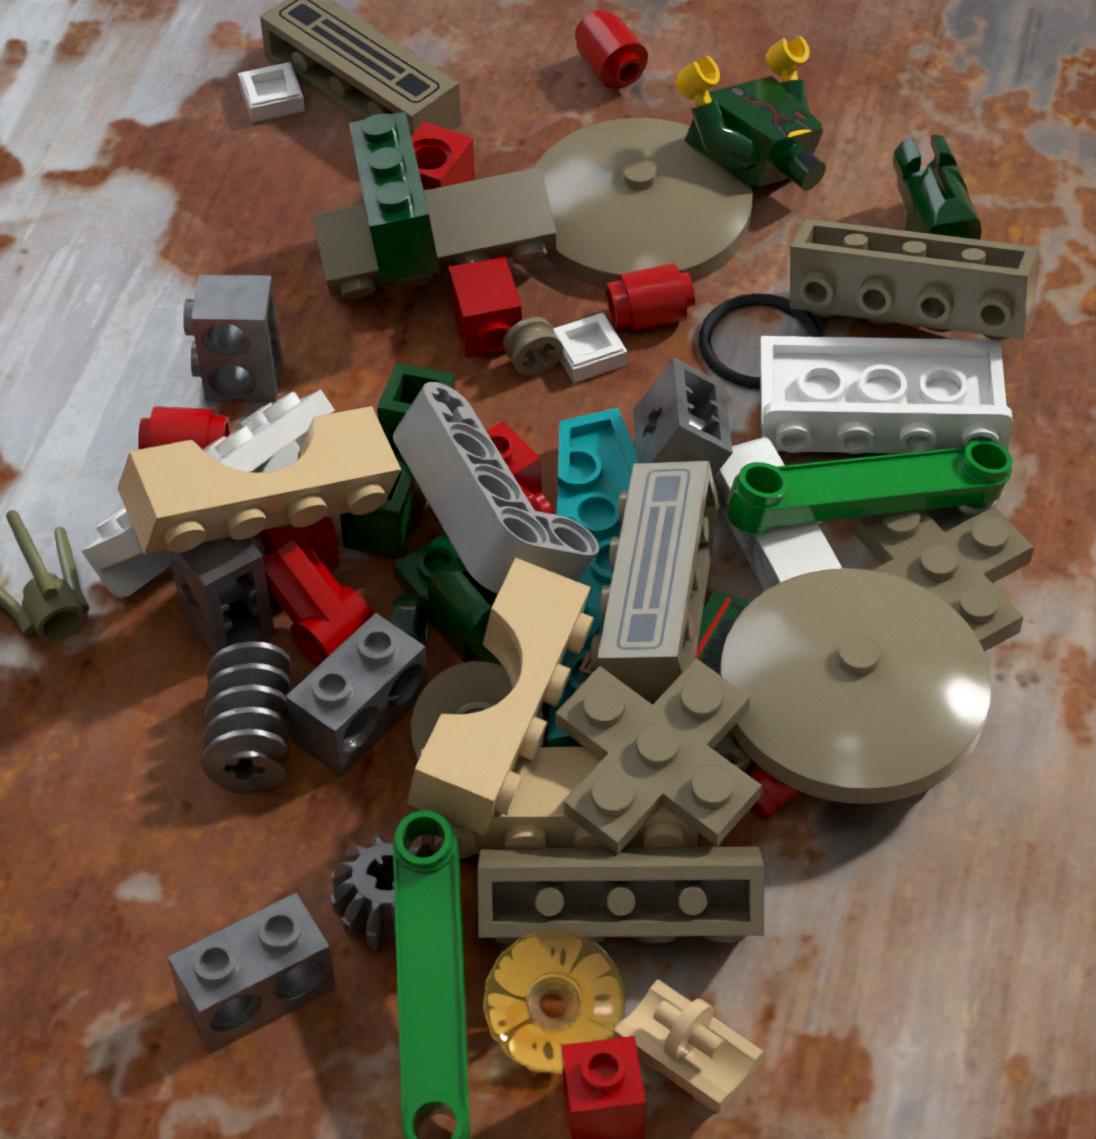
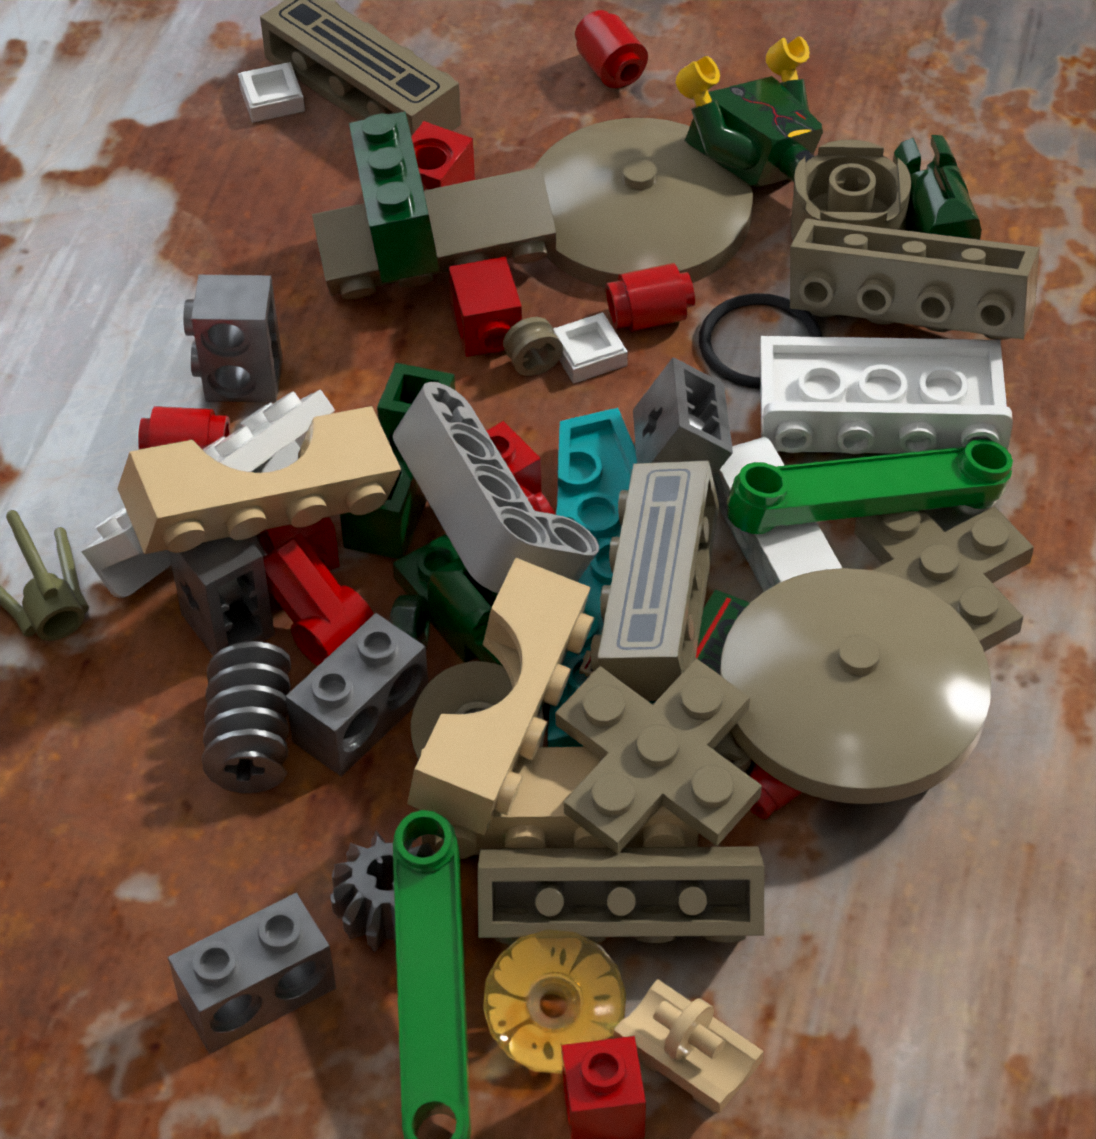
none -> dark tan brick [790,140,911,240]

